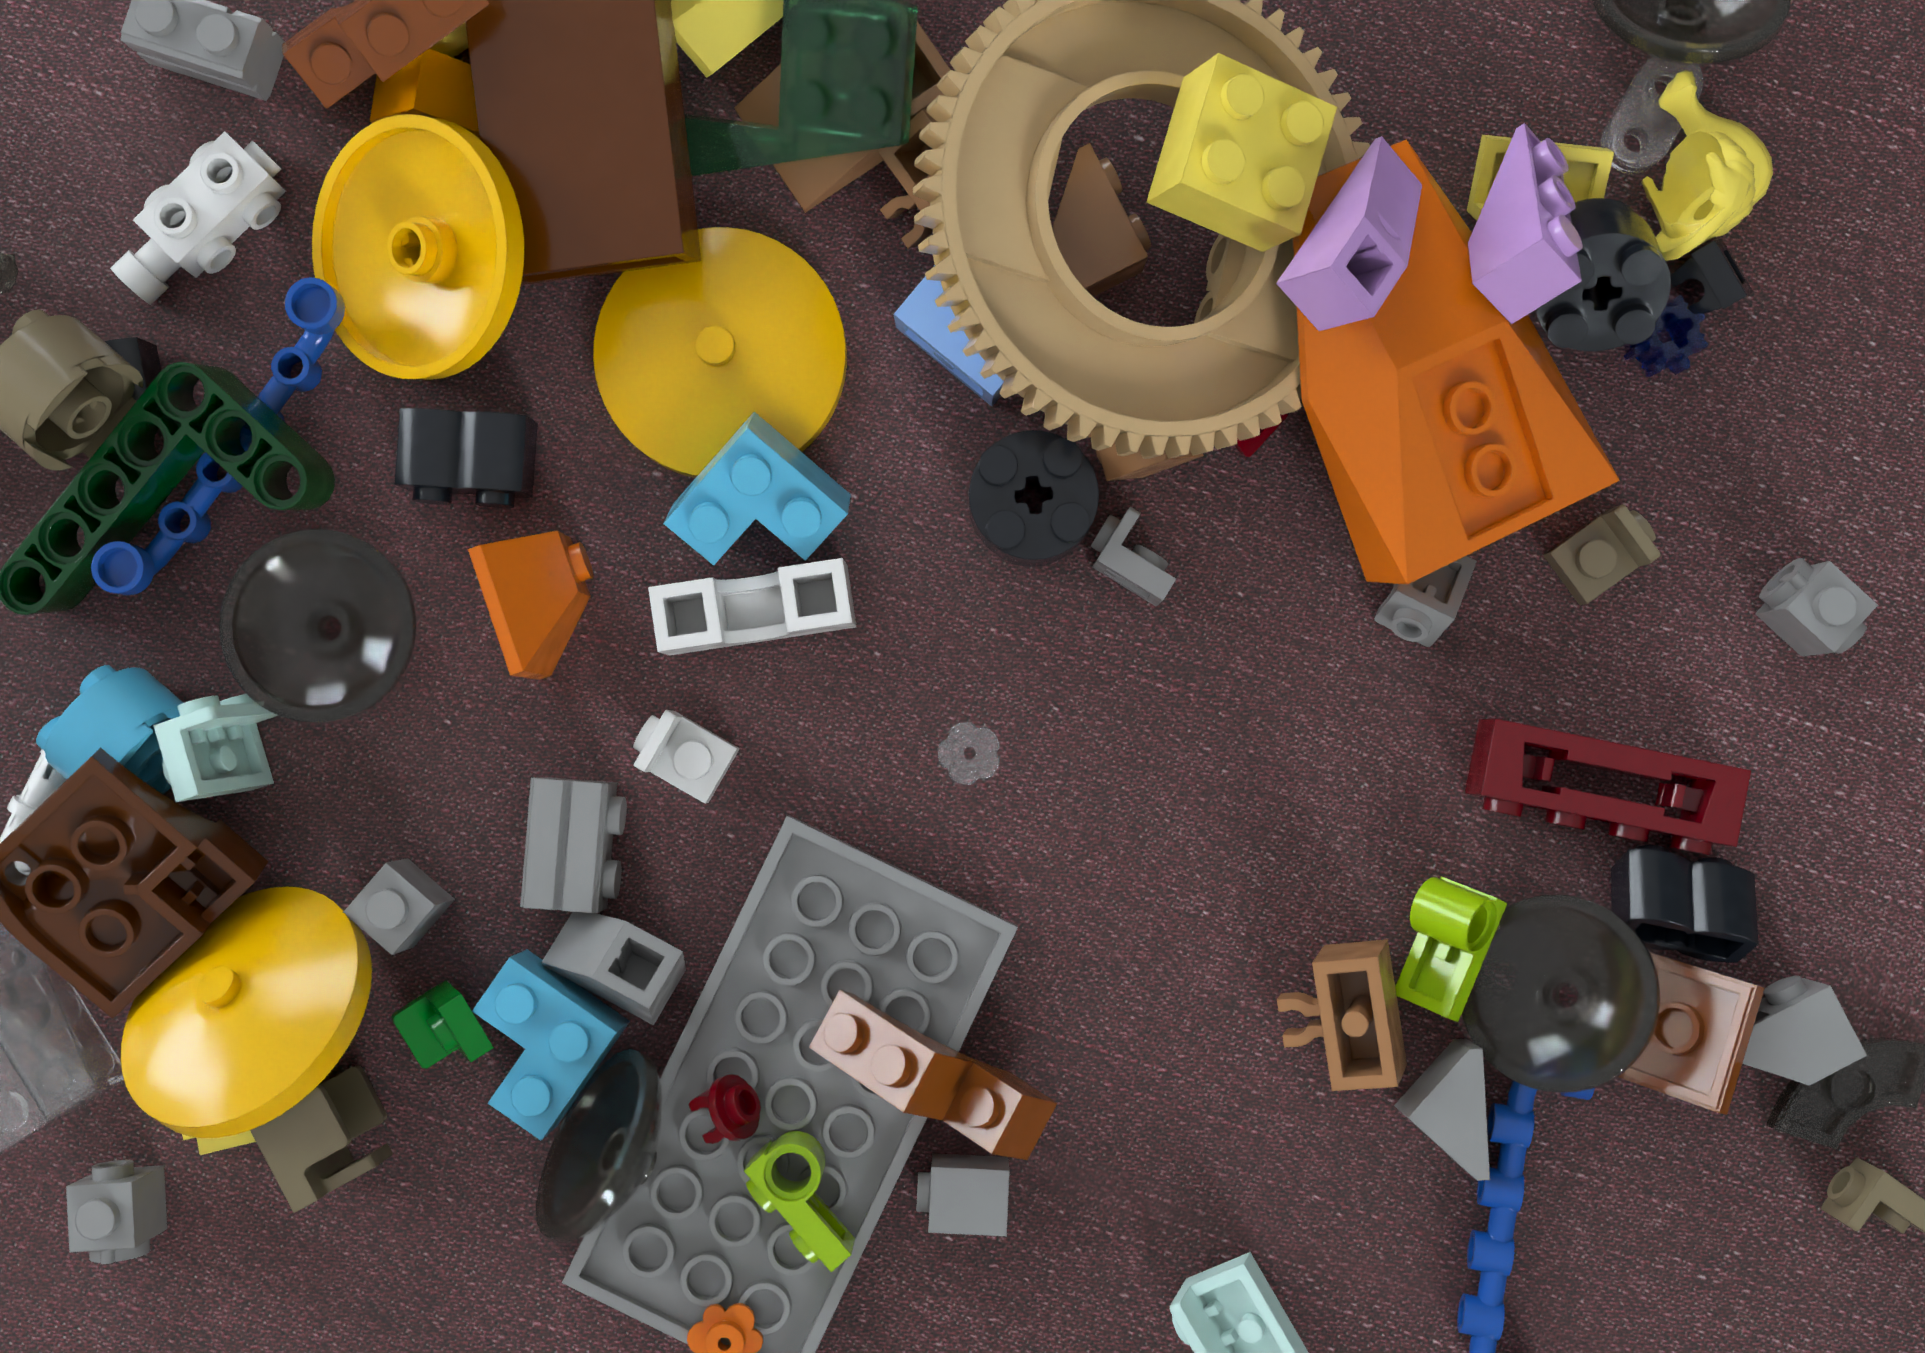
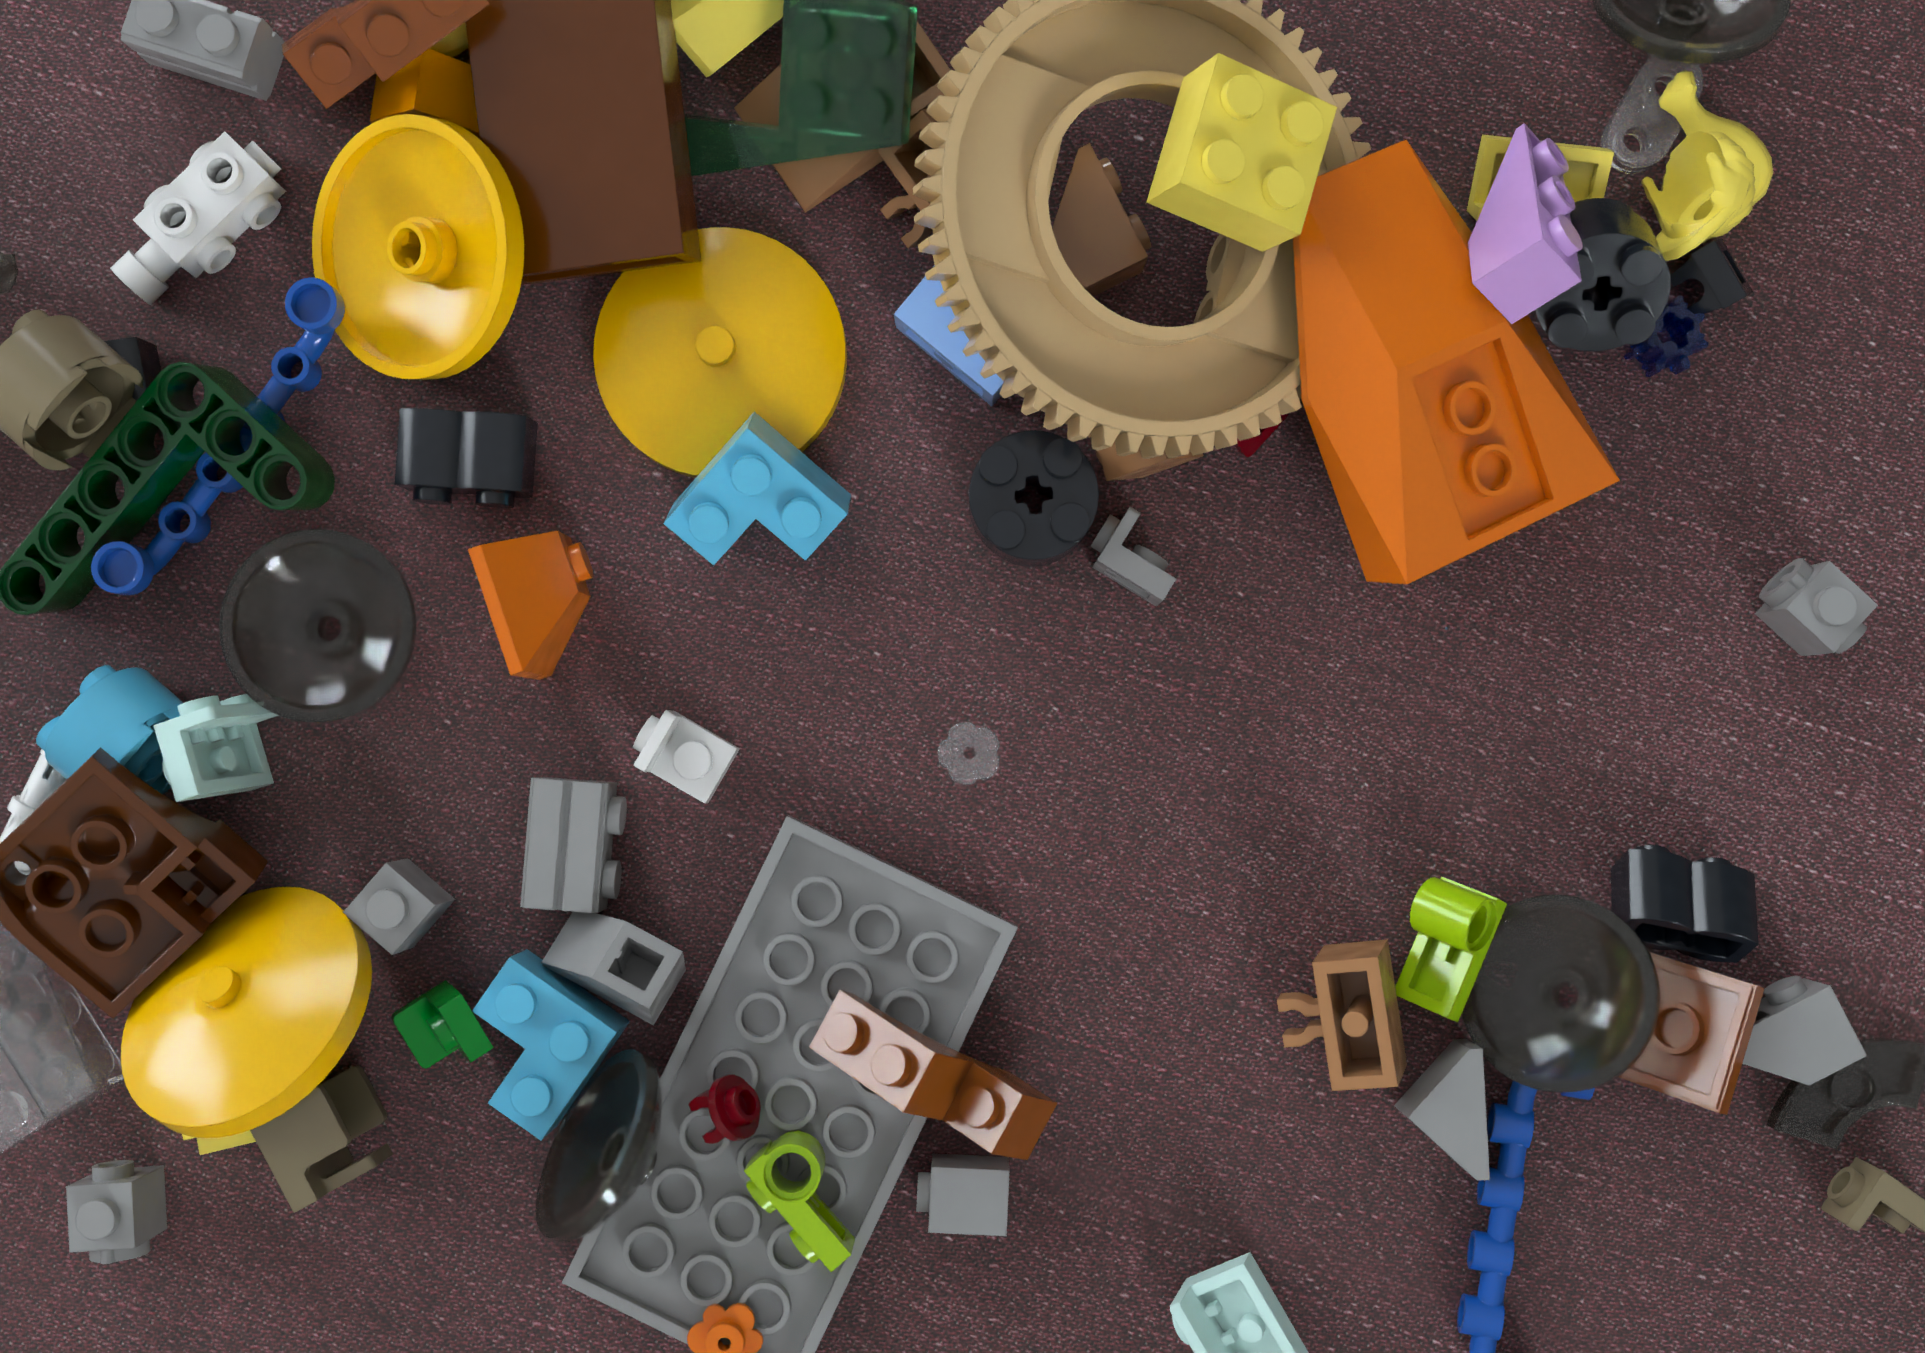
white arch [648,558,856,656] -> none
lavender slope [1276,136,1422,331] -> none
light grey bracket [1374,556,1477,647] -> none
dark red brick [1465,718,1751,856] -> none
dark tan bracket [1543,504,1661,606] -> none

